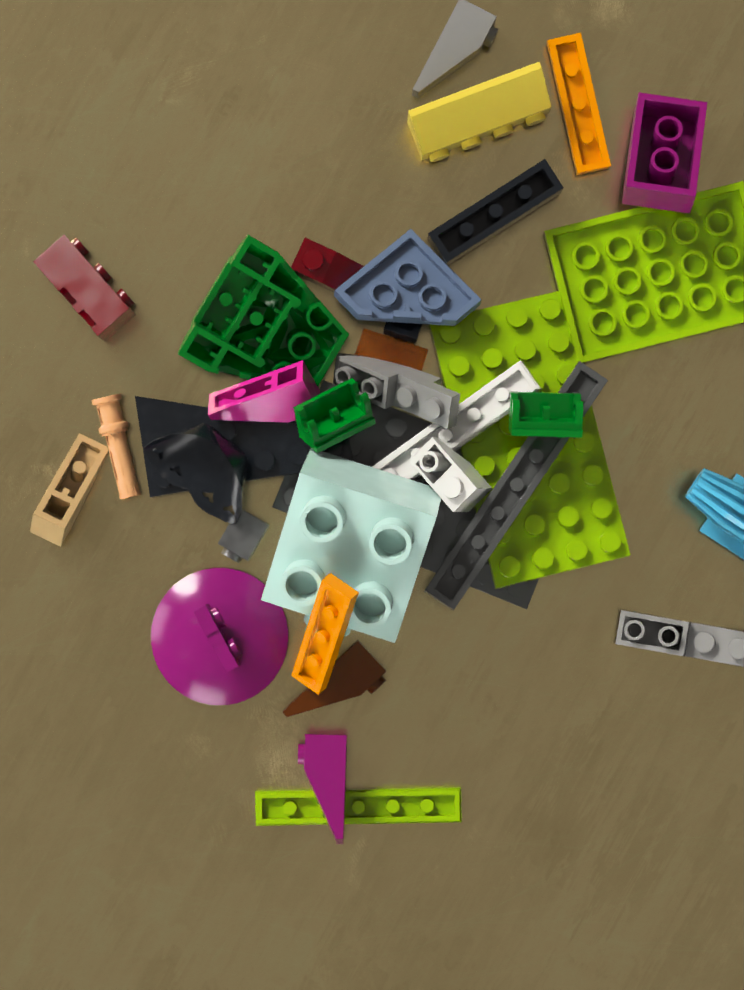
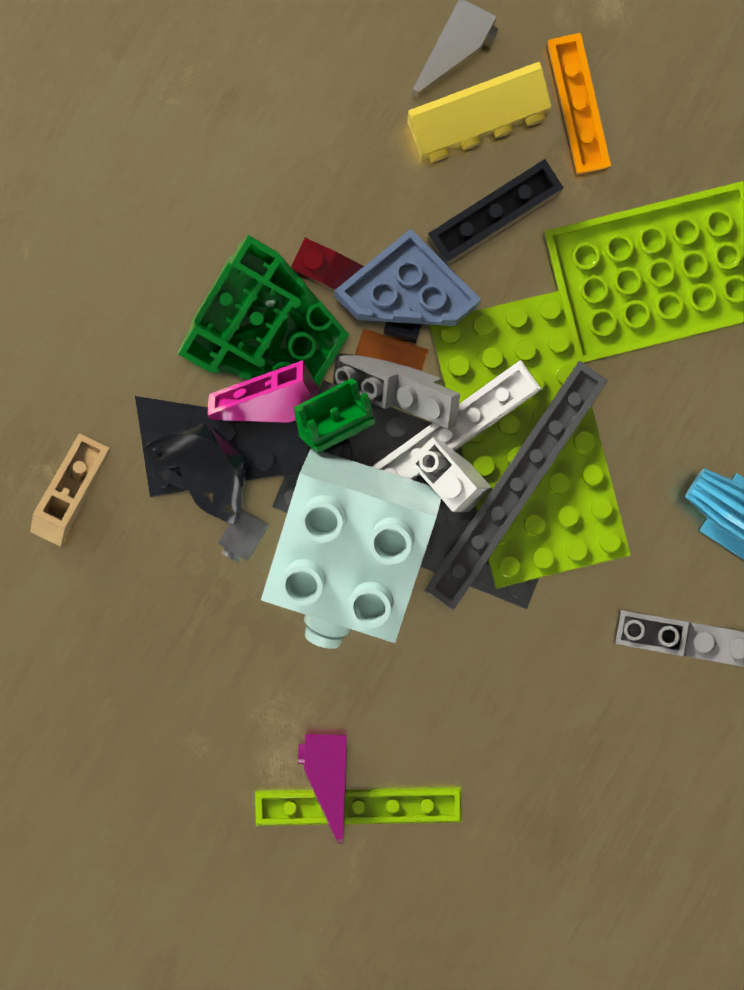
dark red wedge [33,235,136,342] -> none
light nougat pin [91,393,141,499] -> none
magenta bracket [151,568,289,705] -> none
reddish brown slope [283,640,386,717] -> none
light orange plate [291,573,359,695] -> none
green hinge [508,391,583,438] -> none
magenta brick [622,92,707,214] -> none

